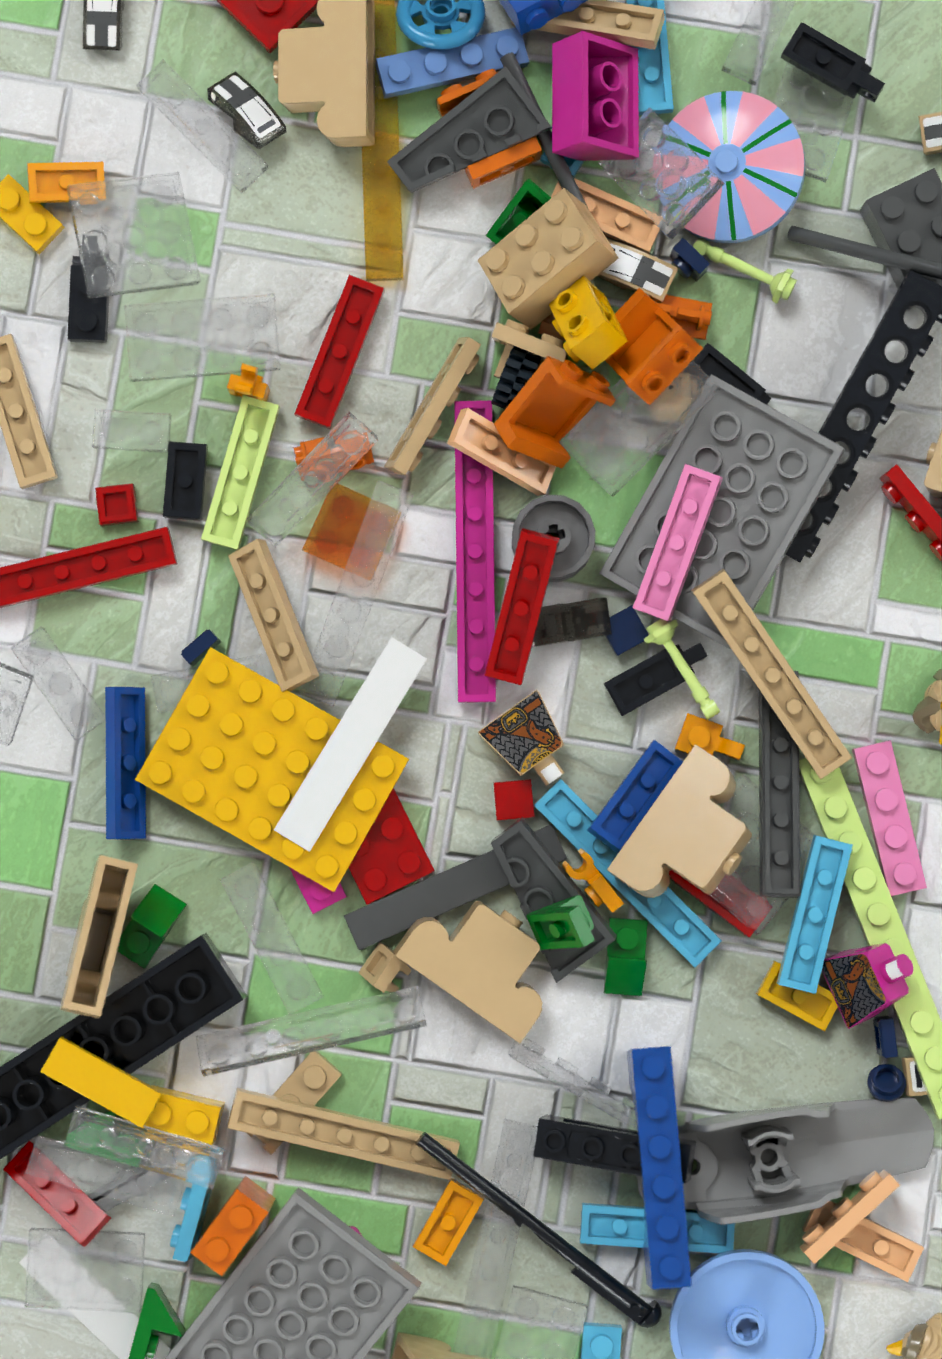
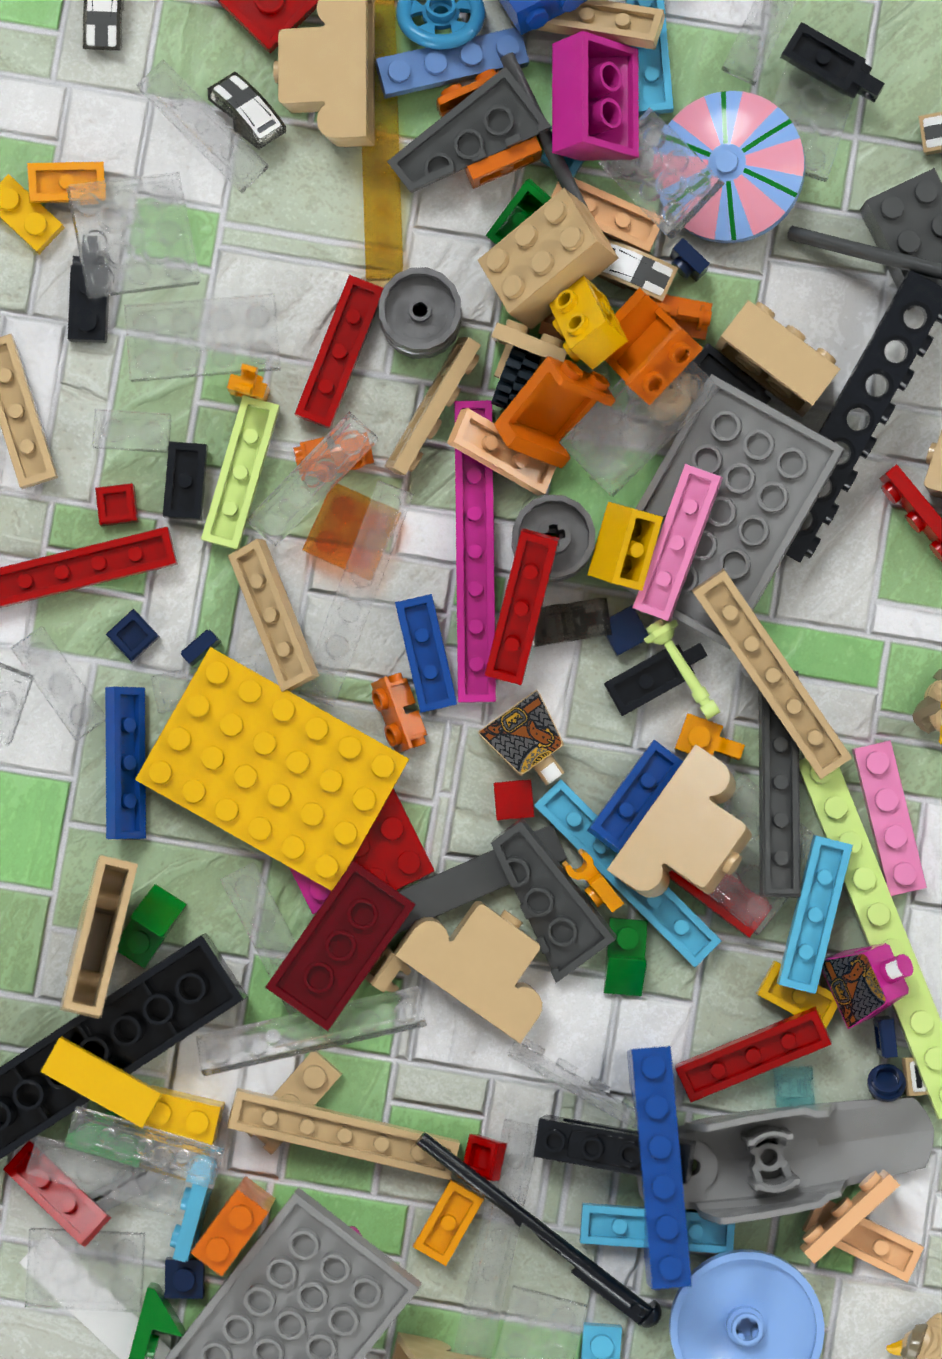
white sticker [274,637,427,852] -> none
green slope [526,895,595,950] -> none
yellowish green piece [692,238,797,304] -> none
none -> dark blue tile [106,609,160,662]
none -> dark blue plate [165,1257,205,1299]
none -> dark red plate [265,860,416,1031]
none -> orange hinge [371,672,427,753]
none -> flat silver wheel [379,267,461,359]
none -> blue plate [395,594,457,713]
none -> red tile [463,1134,507,1181]
none -> yellow brick [587,502,663,591]
none -> red plate [675,1006,832,1102]
none -> tan brick [715,300,840,417]
none -> clear light blue tile [773,1065,815,1107]

